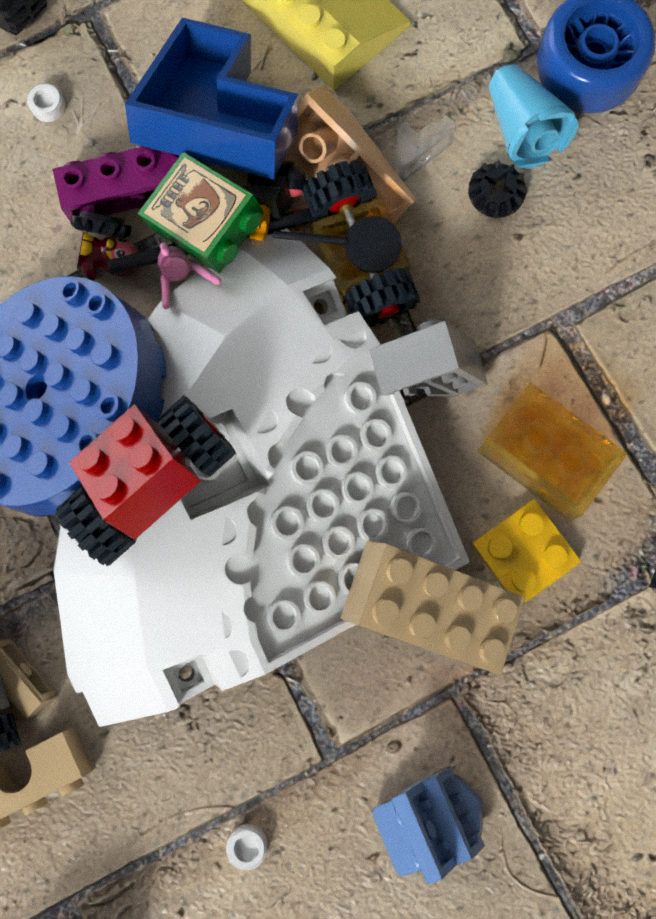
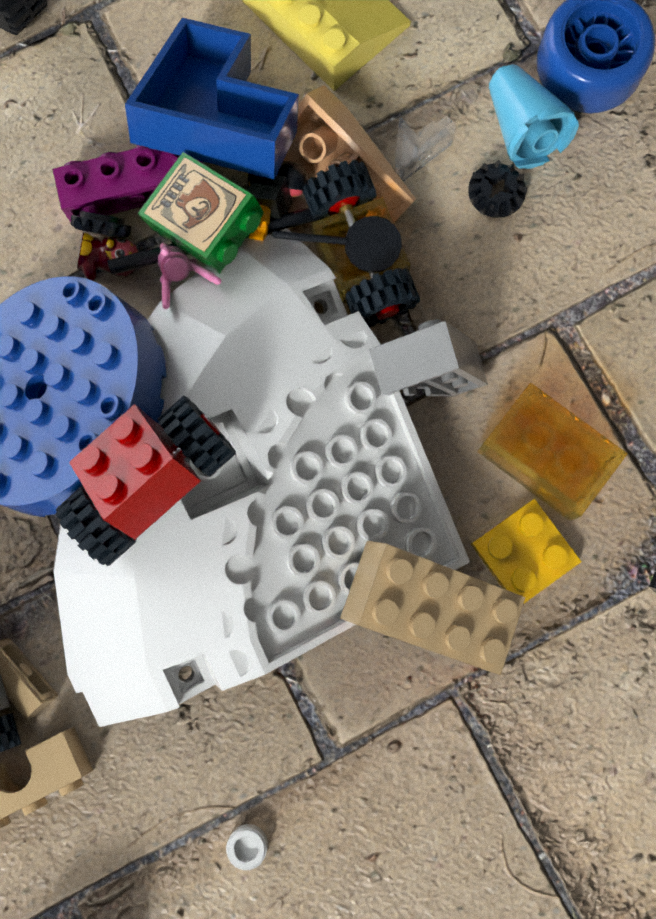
white tile [27,83,66,122] -> none
medium blue piece [373,767,485,885] -> none

